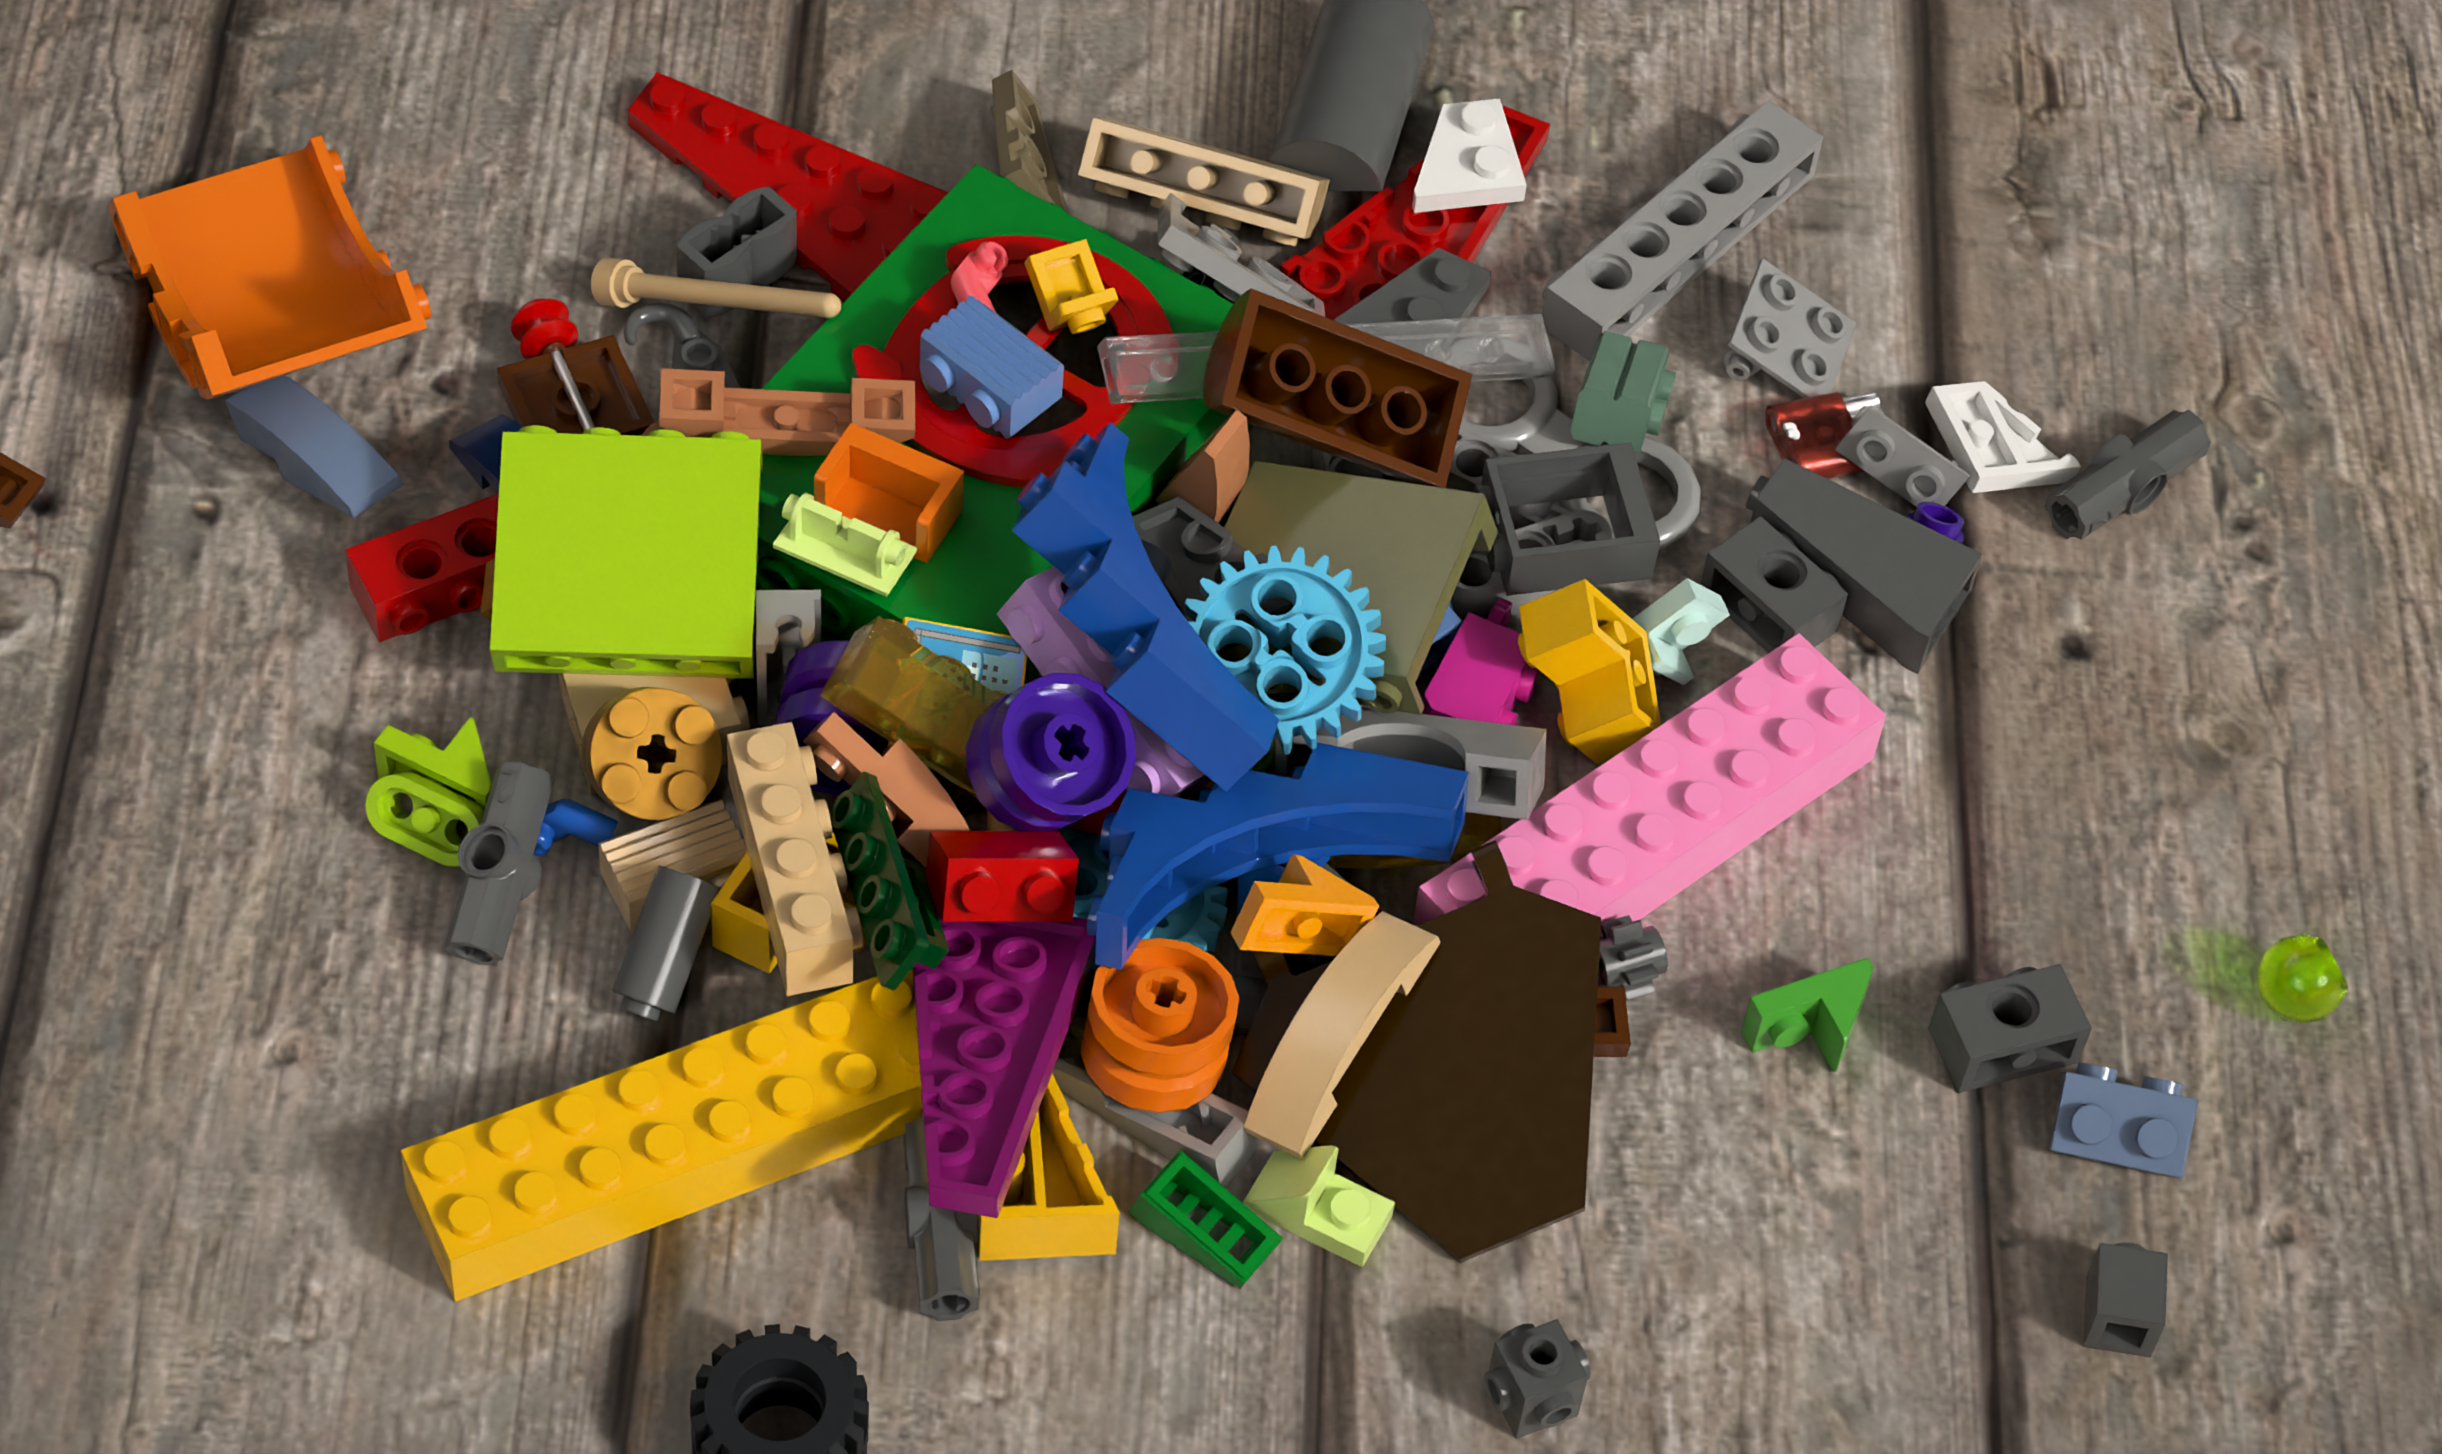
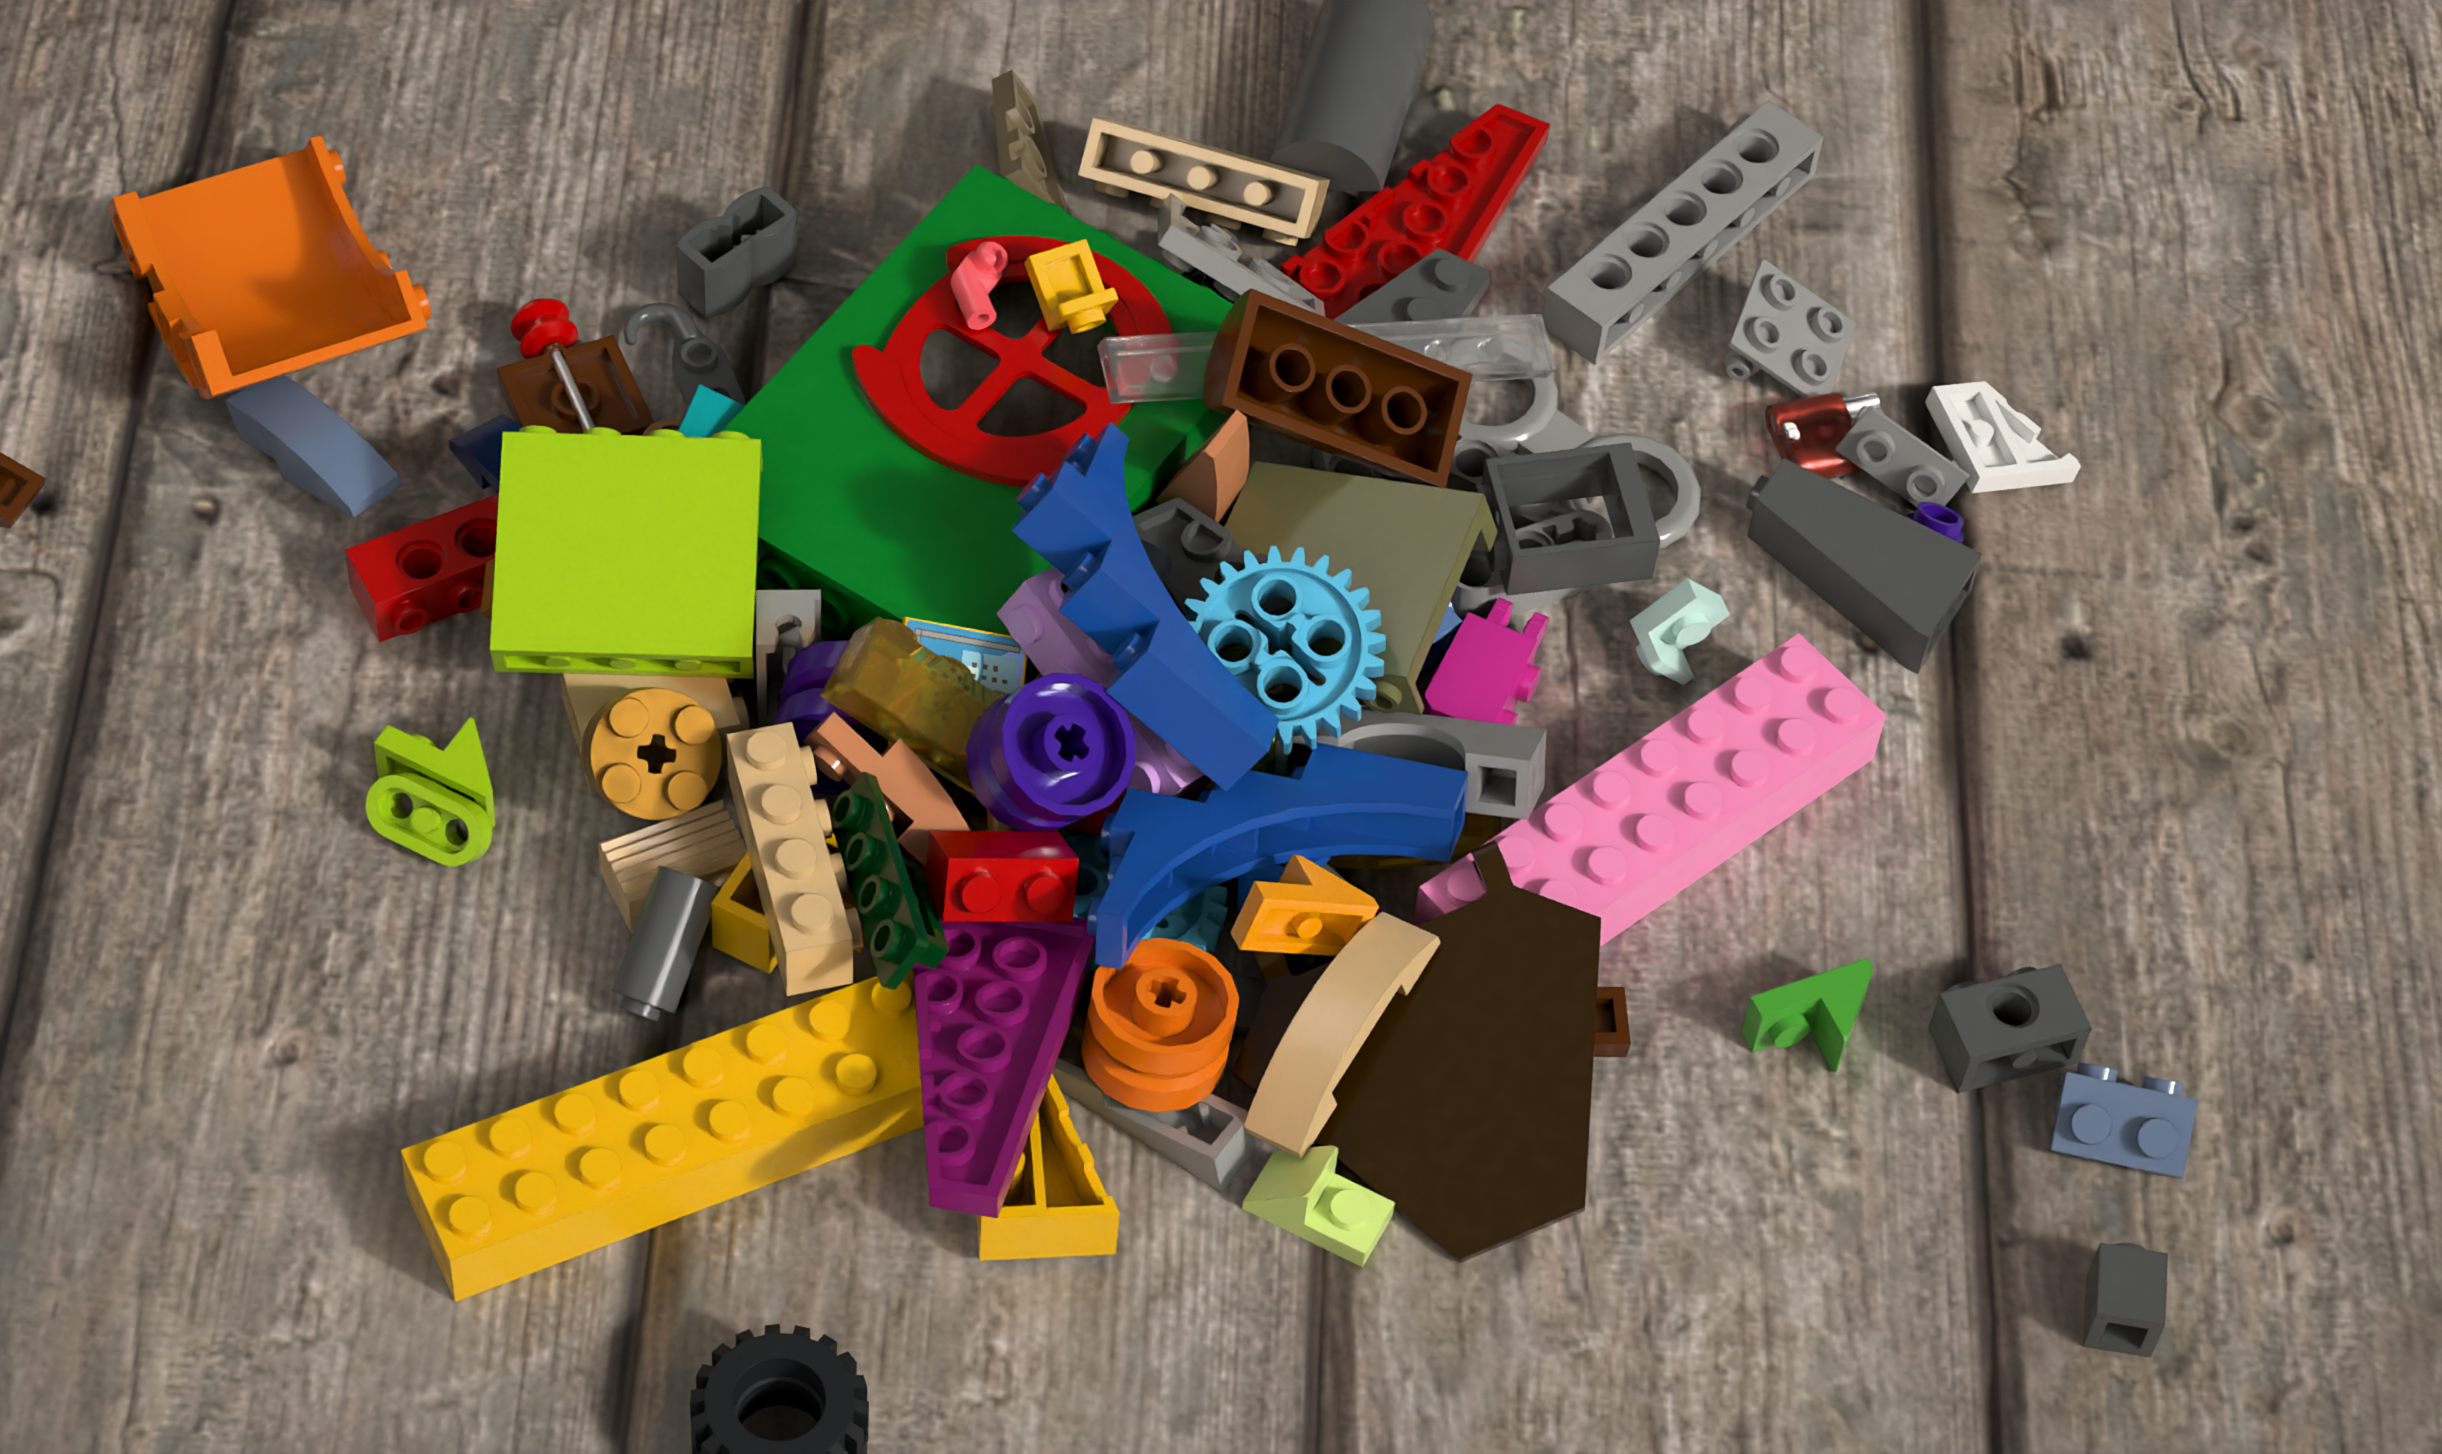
dark grey piece [444,761,555,966] -> none
blue arm [534,798,618,856] -> none
tan piece [591,258,841,318] -> none
red wing [628,72,949,302] -> none
nougat slope [659,368,915,456] -> none
yellowish green hinge [773,493,917,597] -> none
orange panel [814,423,964,563] -> none
dark grey piece [903,1114,980,1321] -> none
medium blue brick [920,295,1064,439] -> none
green slope [1128,1150,1283,1289] -> none
white wing [1412,98,1527,213] -> none
dark grey brick [1484,1319,1591,1439] -> none
yellow brick [1518,579,1662,765] -> none
sand green brick [1570,331,1676,455] -> none
dark grey gear [1598,915,1668,1001] -> none
dark grey brick [1700,516,1848,653] -> none
dark grey piece [2045,409,2211,540] -> none
clear neon green piece [2256,934,2349,1024] -> none

